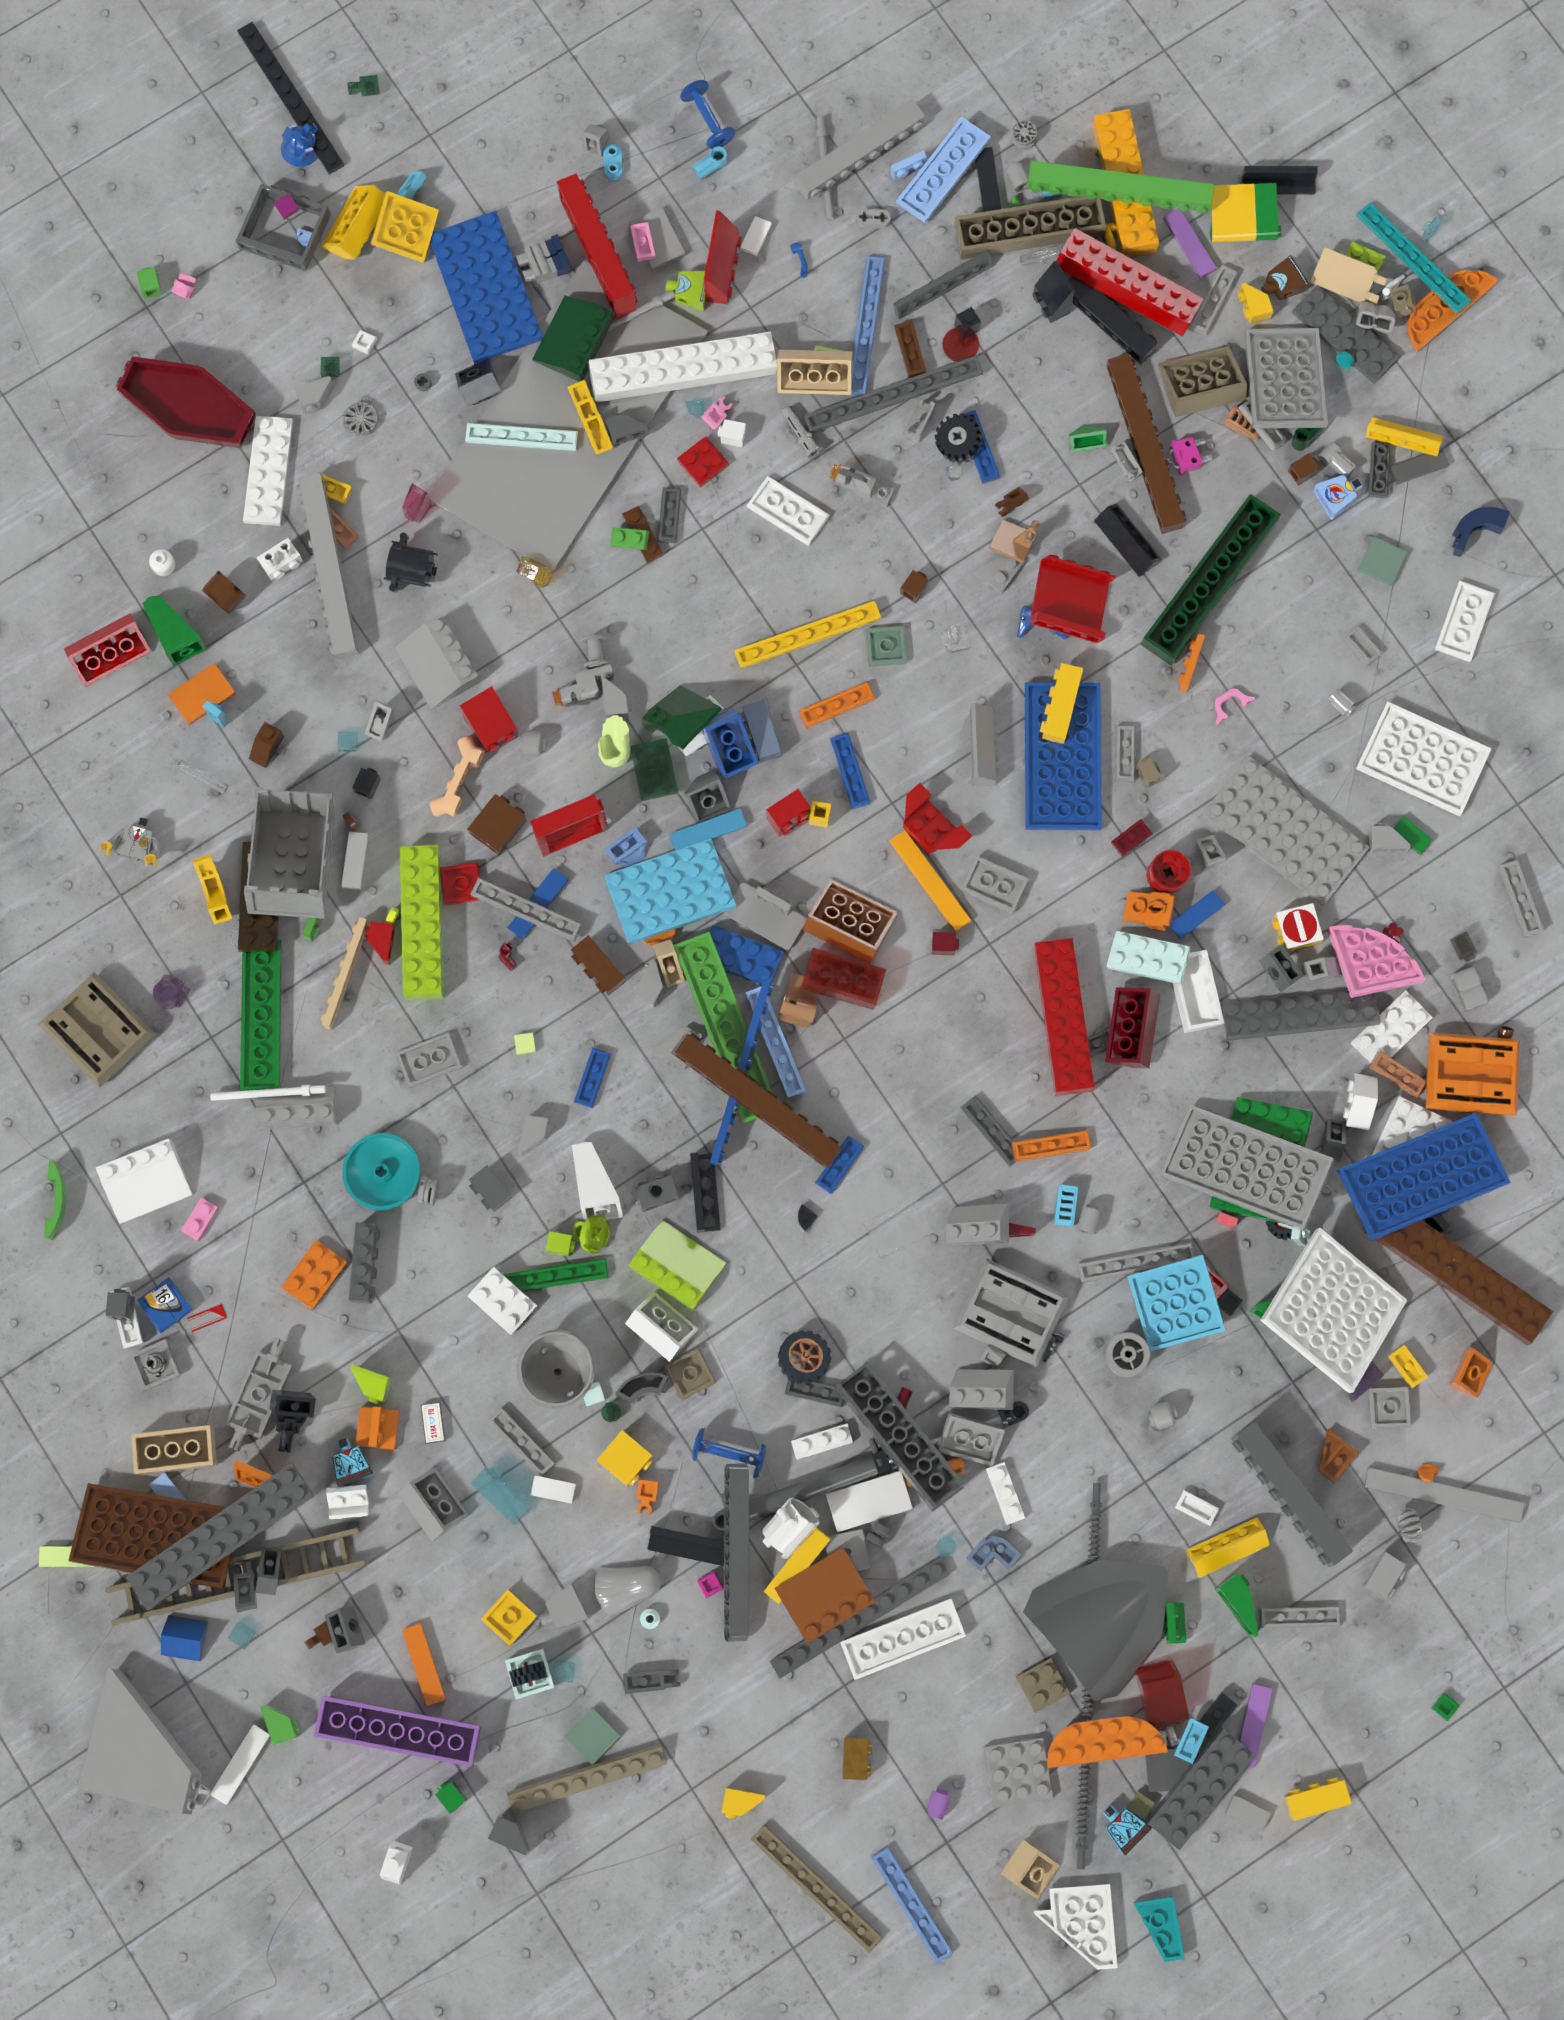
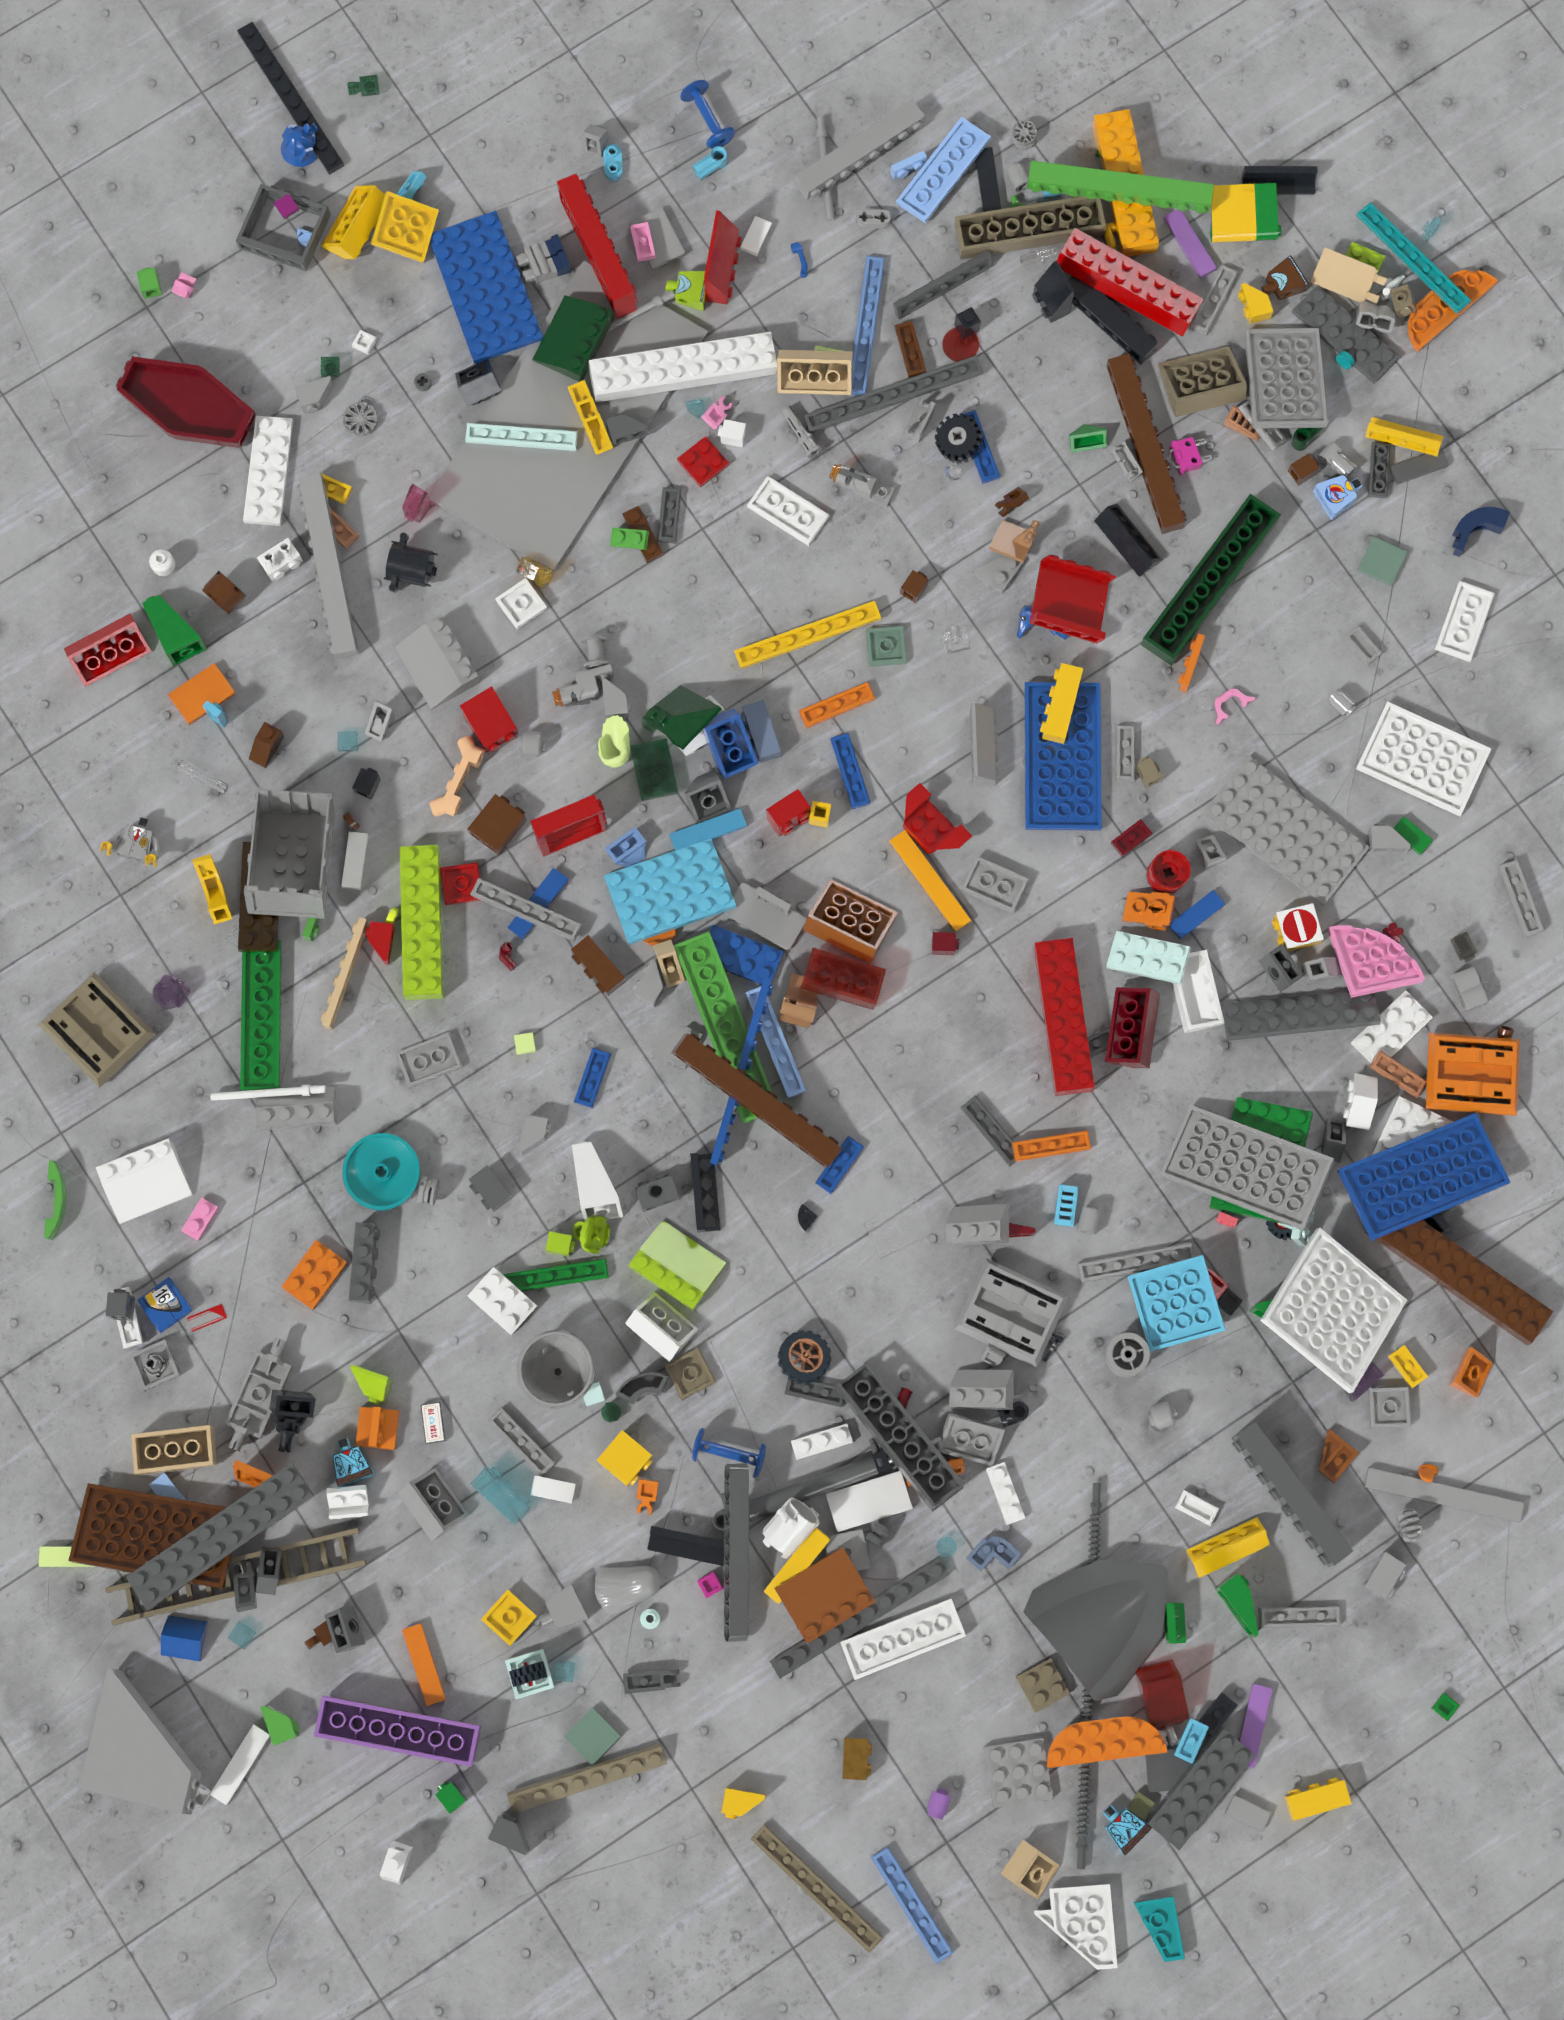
none -> white plate [495,578,547,630]

